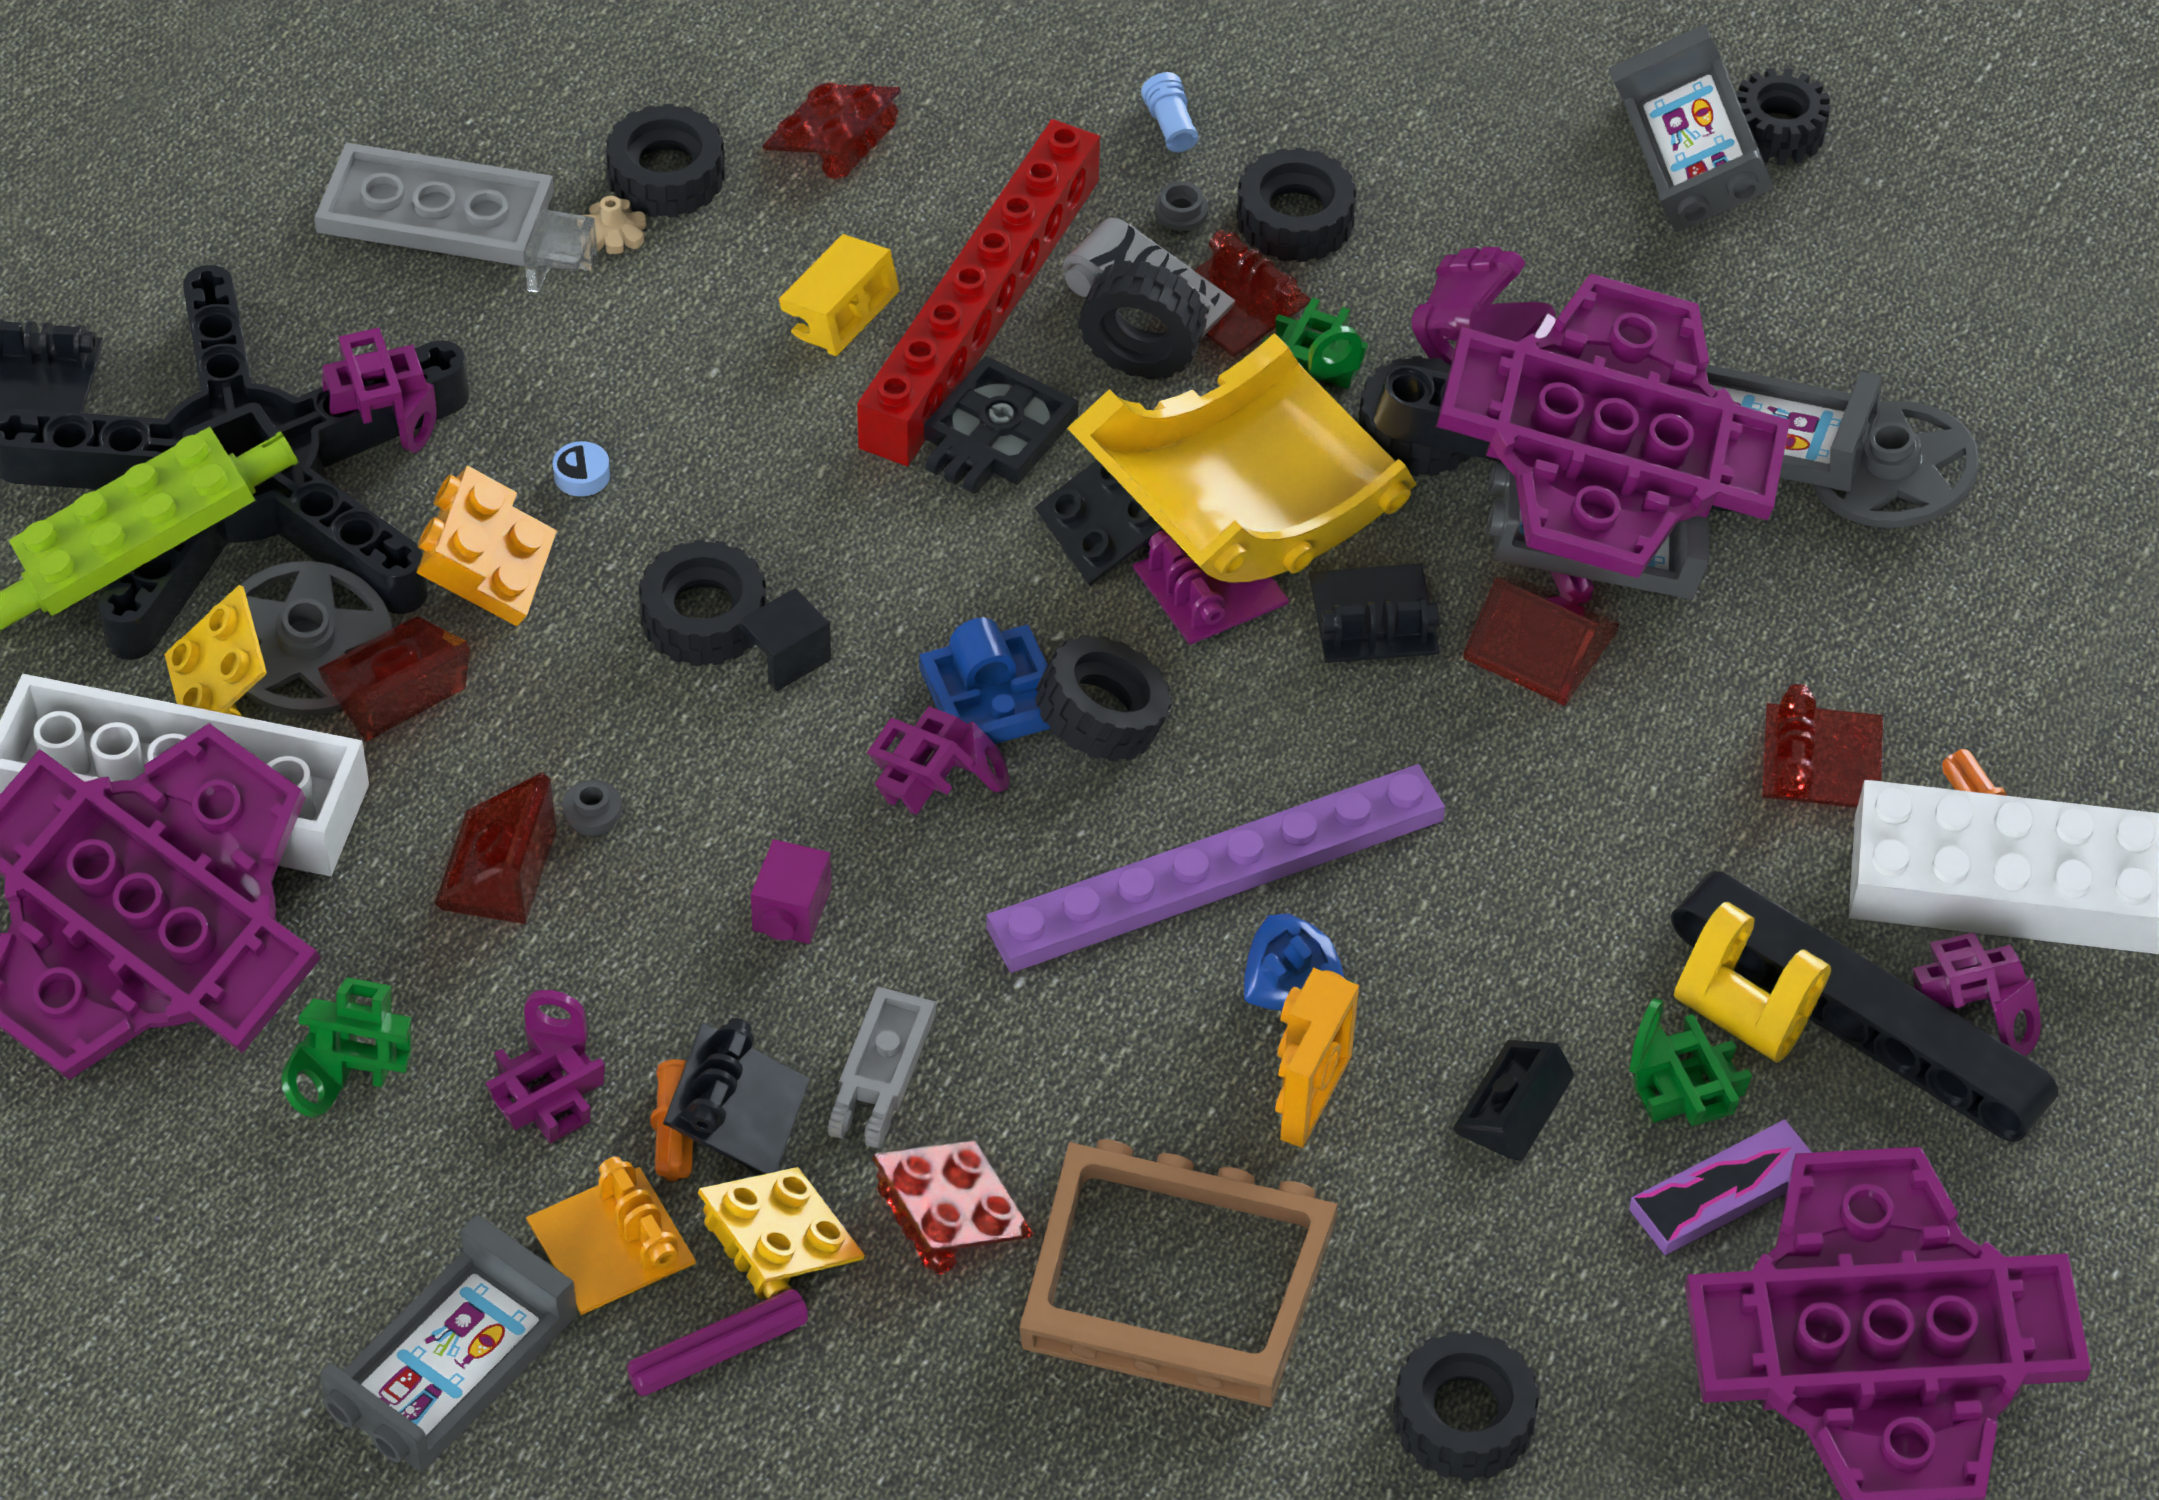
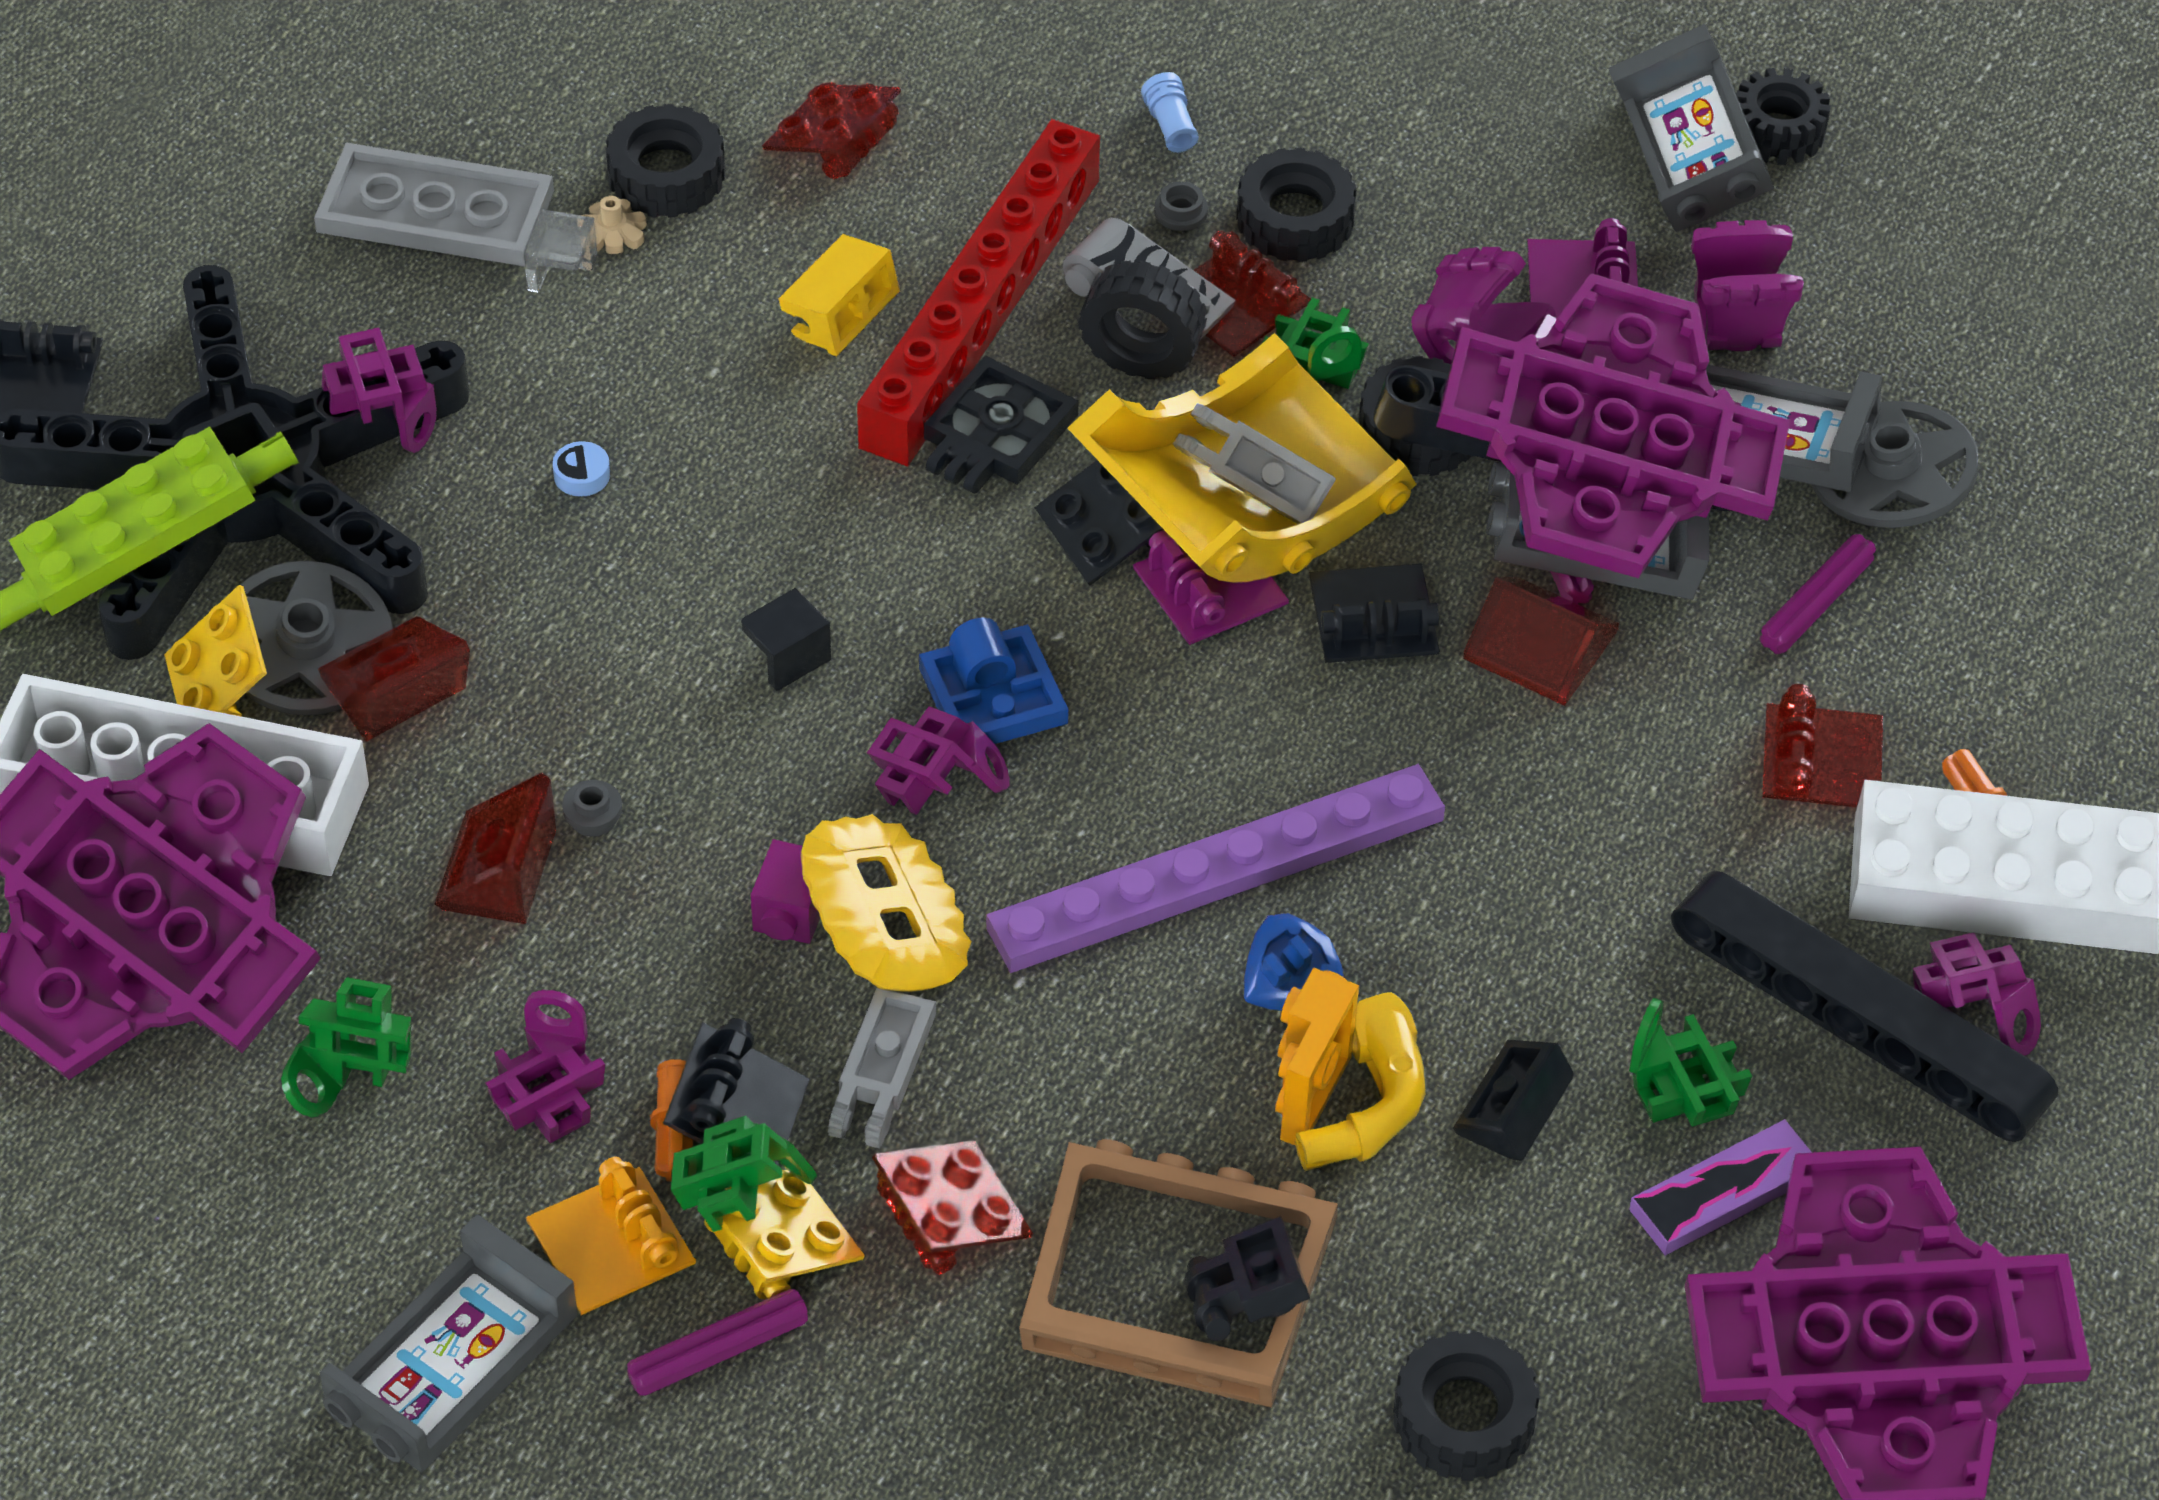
light orange plate [416,465,557,626] -> none
black tyre [639,540,767,666] -> none
black tyre [1035,635,1172,762] -> none
yellow connector [1674,902,1831,1063] -> none
none -> green piece [671,1116,818,1232]
none -> yellow piece [800,814,972,992]
none -> light grey hinge [1173,403,1336,525]
none -> black plate [1184,1216,1311,1341]
none -> yellow piece [1295,992,1426,1171]
none -> magenta hinge [1527,218,1638,319]
none -> magenta piece [1691,220,1804,352]
none -> magenta axle [1759,534,1876,654]

